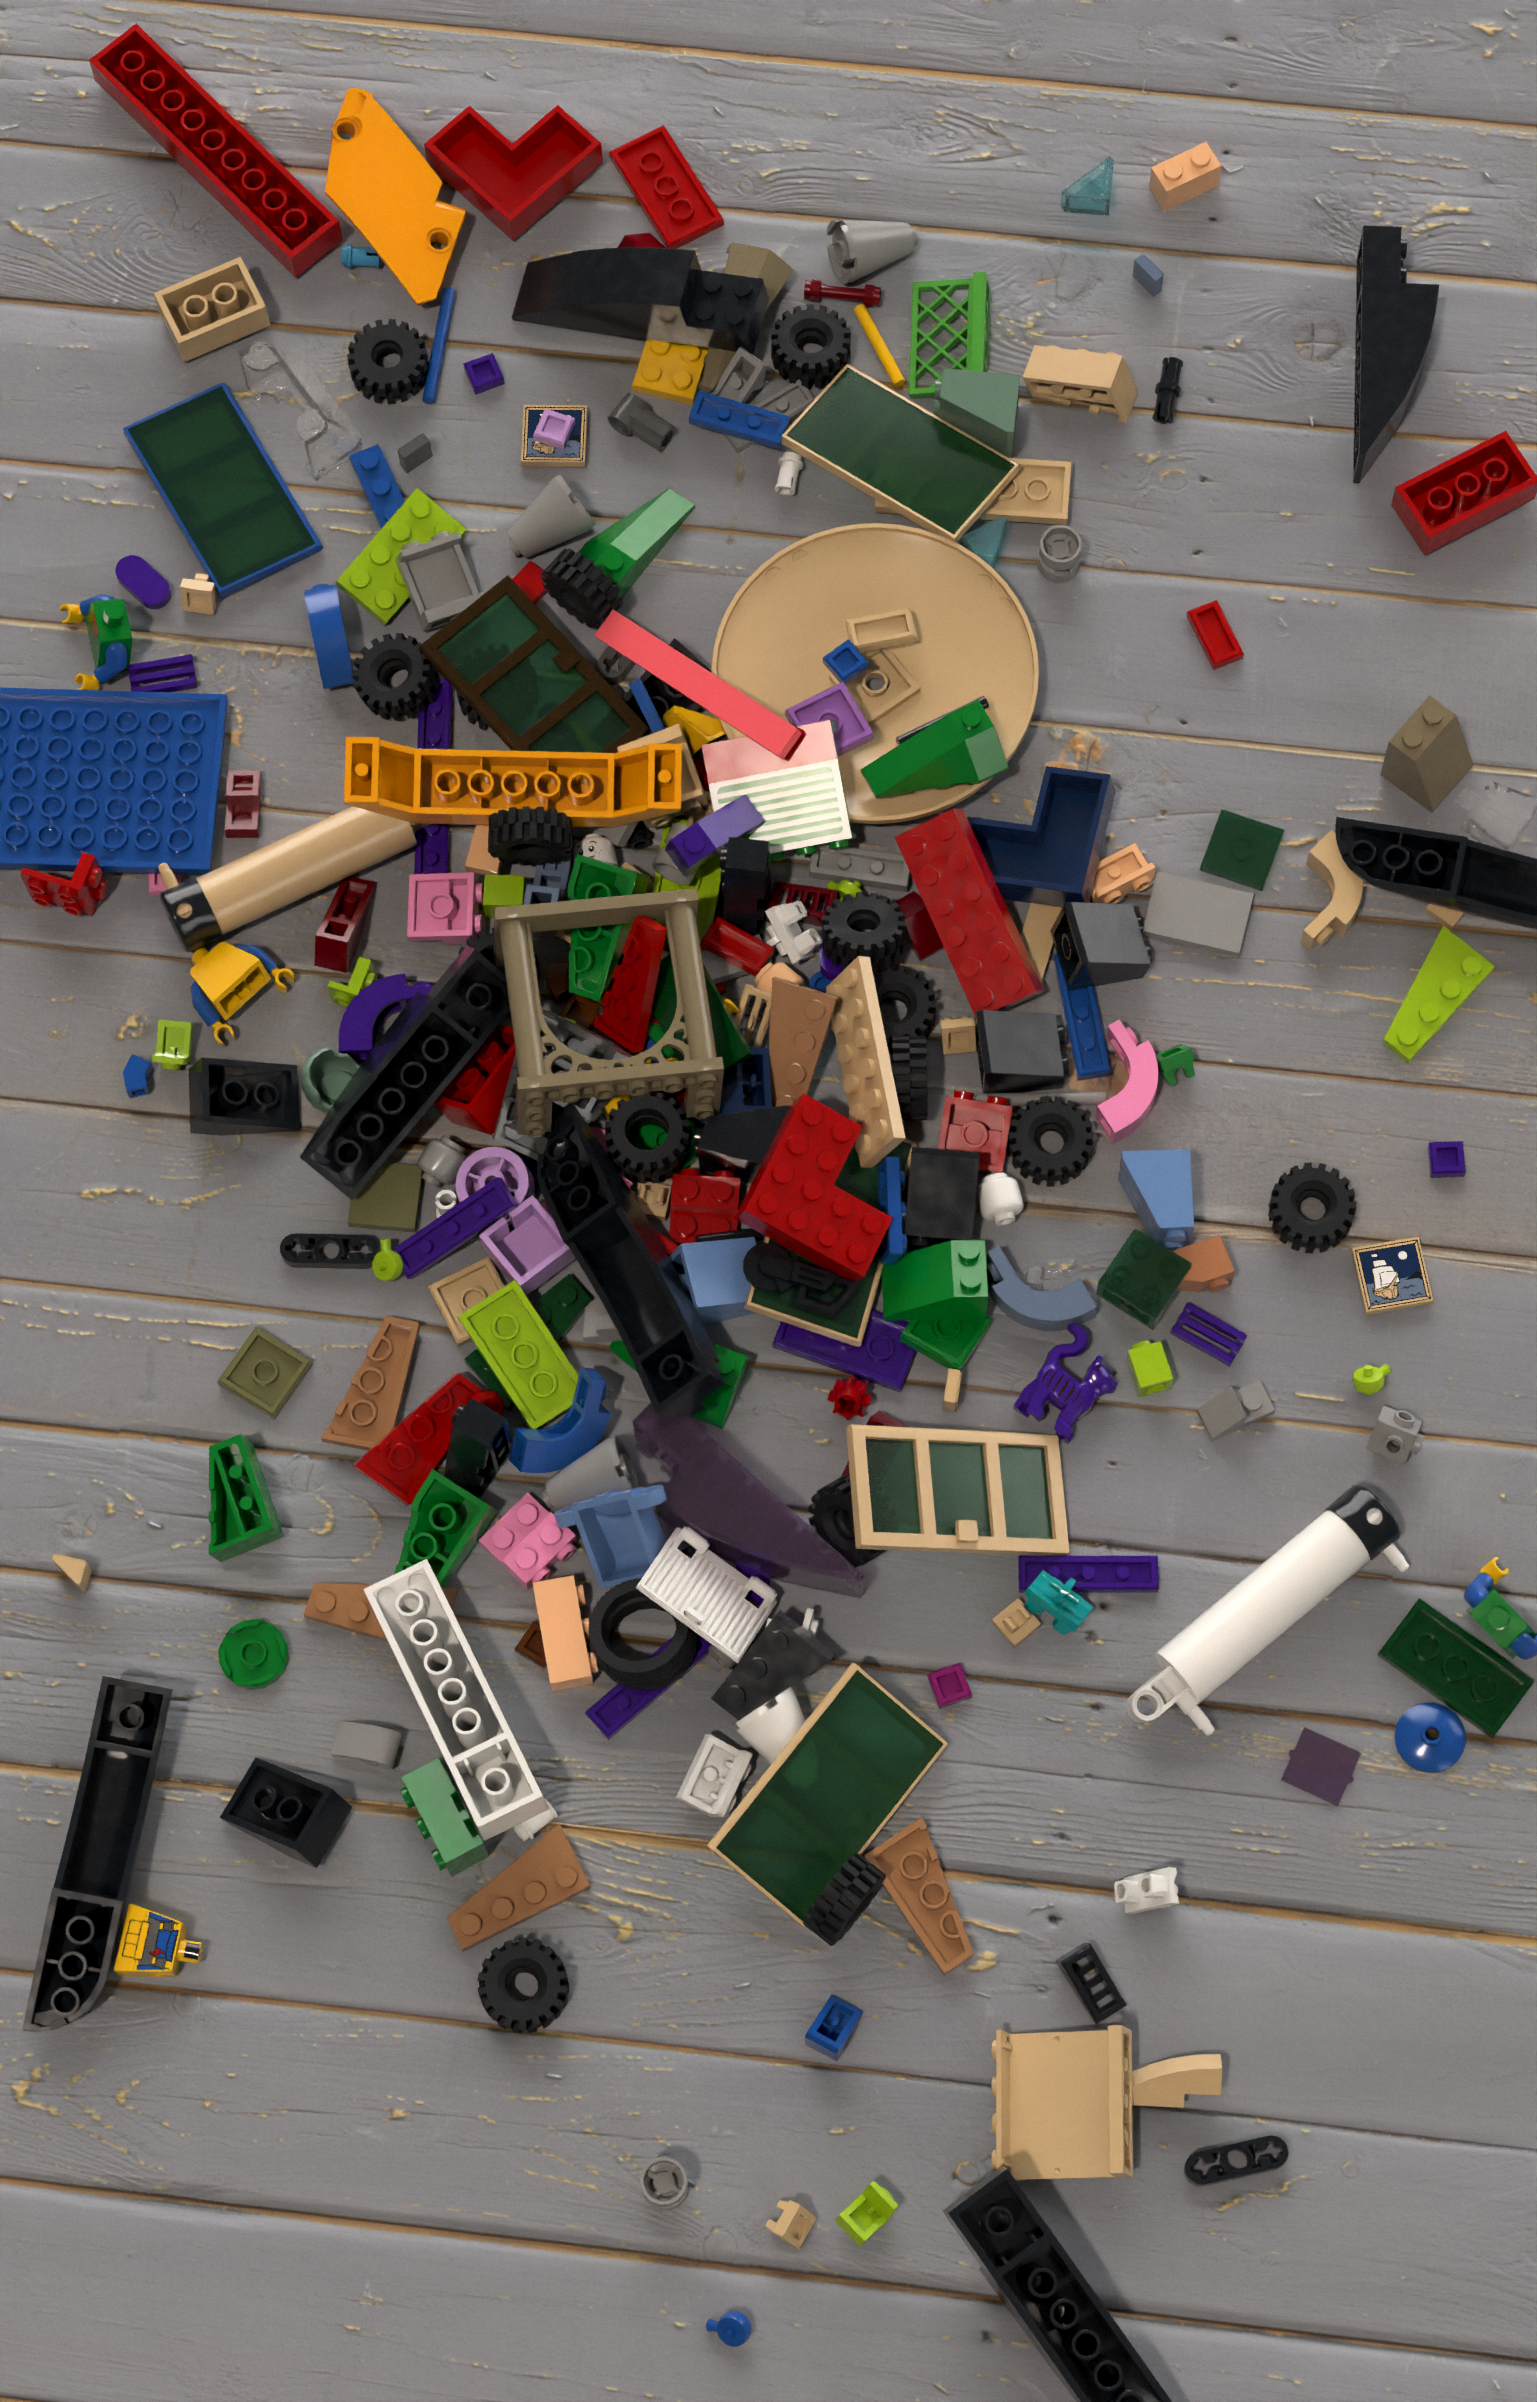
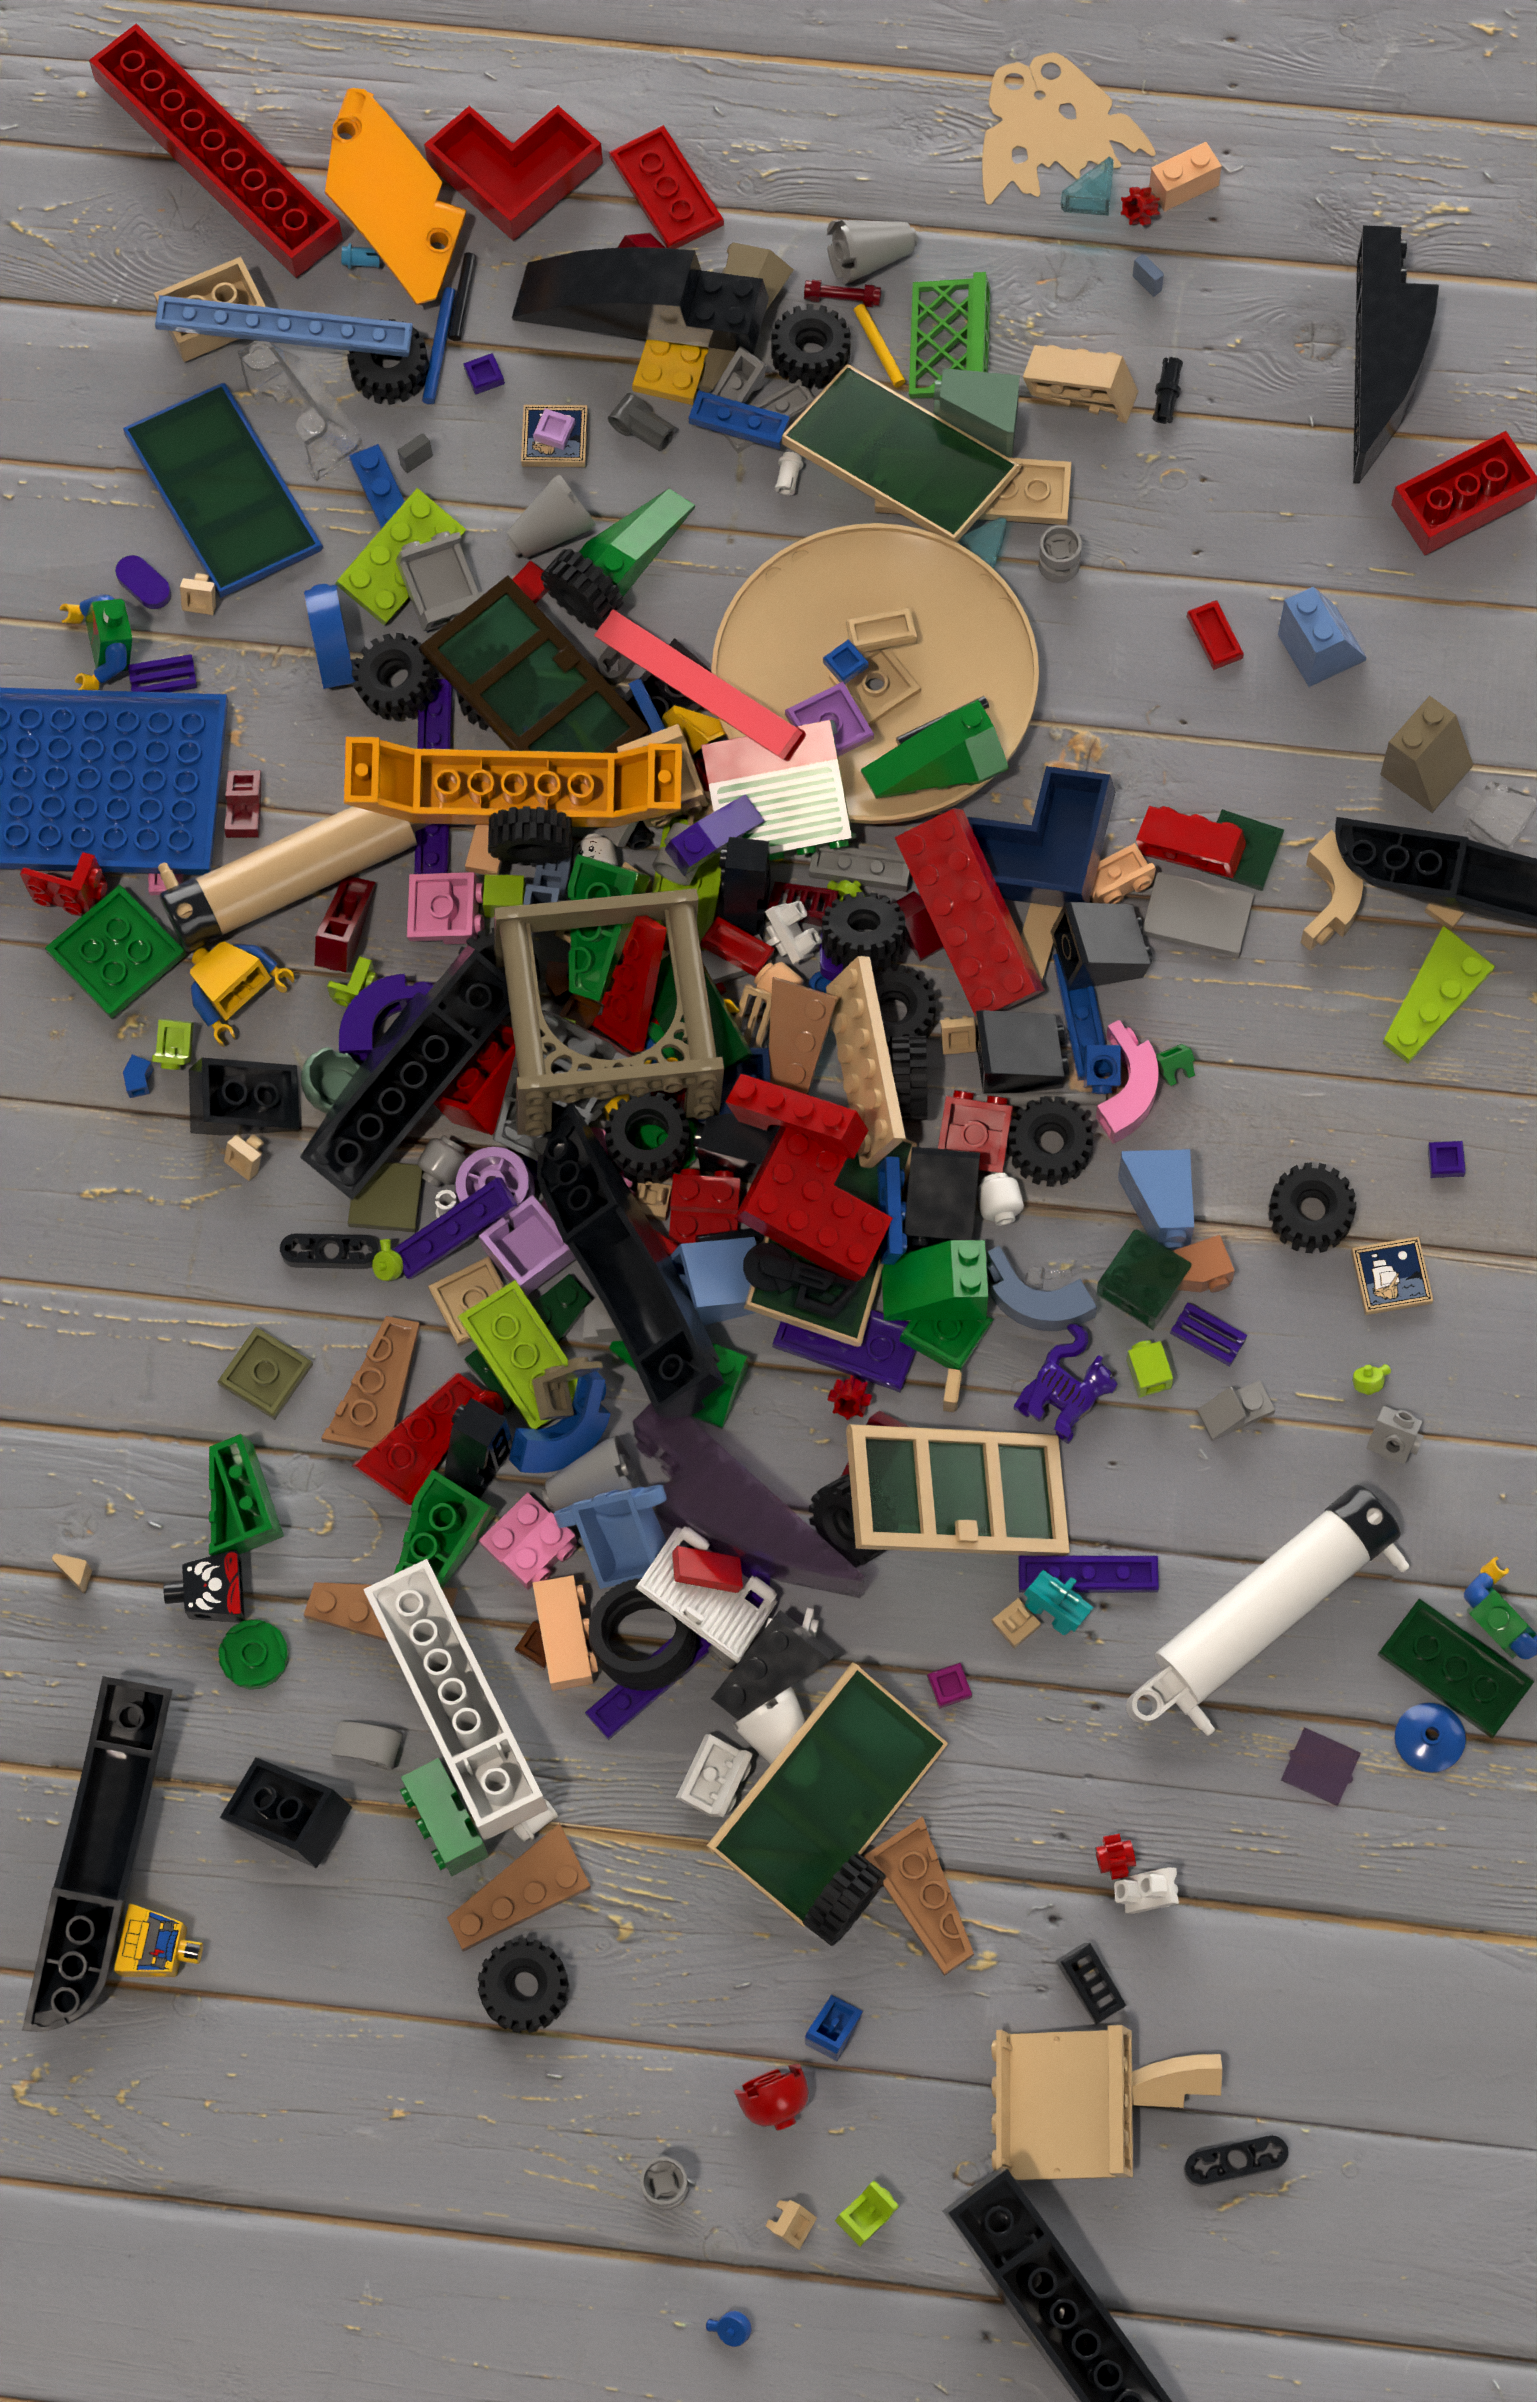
none -> green plate [45,884,186,1019]
none -> medium blue tile [155,295,413,357]
none -> torso [163,1550,245,1623]
none -> tan tile [224,1135,264,1181]
none -> black bar [449,252,476,341]
none -> dark tan bracket [532,1357,603,1420]
none -> red tile [672,1546,743,1593]
none -> red arch [726,1074,869,1159]
none -> red cylinder [734,2064,809,2131]
none -> tan piece [982,52,1156,205]
none -> blue brick [1084,1045,1121,1094]
none -> red gear [1095,1833,1136,1880]
none -> red gear [1120,187,1160,226]
none -> red brick [1136,806,1246,878]
none -> medium blue slope [1278,587,1367,687]

